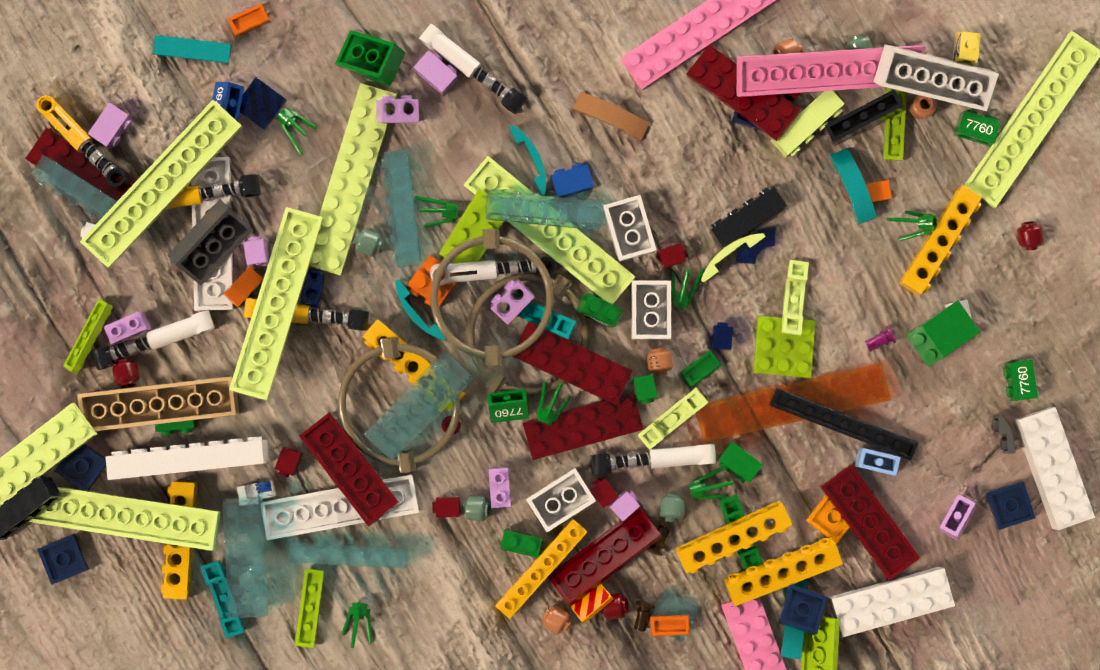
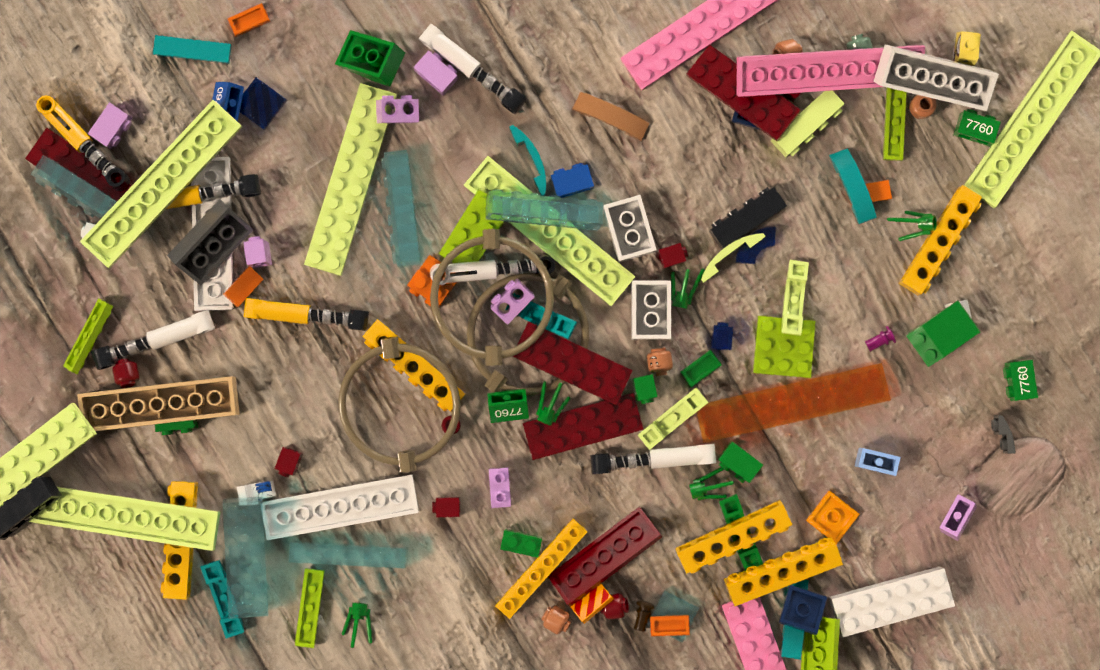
dark blue plate [37,534,89,585] -> none
dark blue plate [55,444,106,491] -> none
lavender brick [104,311,152,345] -> none
white brick [106,436,270,480] -> none
yellowish green plate [229,207,323,401] -> none
green plant [277,107,317,156] -> none
dark red plate [299,412,399,527] -> none
clear blue leg [301,269,325,308] -> none
sand green head [353,229,382,257] -> none
clear light blue brick [364,351,473,461] -> none
teal slope [395,279,447,341] -> none
green plant [414,196,457,228] -> none
sand green head [462,495,492,521] -> none
white brick [526,468,596,532] -> none
green brick [575,293,623,328] -> none
dark red brick [589,477,618,508] -> none
lavender brick [609,490,640,522] -> none
dark brown pin [647,525,671,556] -> none
sand green head [659,494,686,523] -> none
black tile [769,387,918,460] -> none
dark red plate [819,464,920,581] -> none
black brick [825,89,904,146] -> none
dark blue plate [986,481,1036,530] -> none
white brick [1013,407,1095,530] -> none
dark red head [1017,221,1044,250] -> none

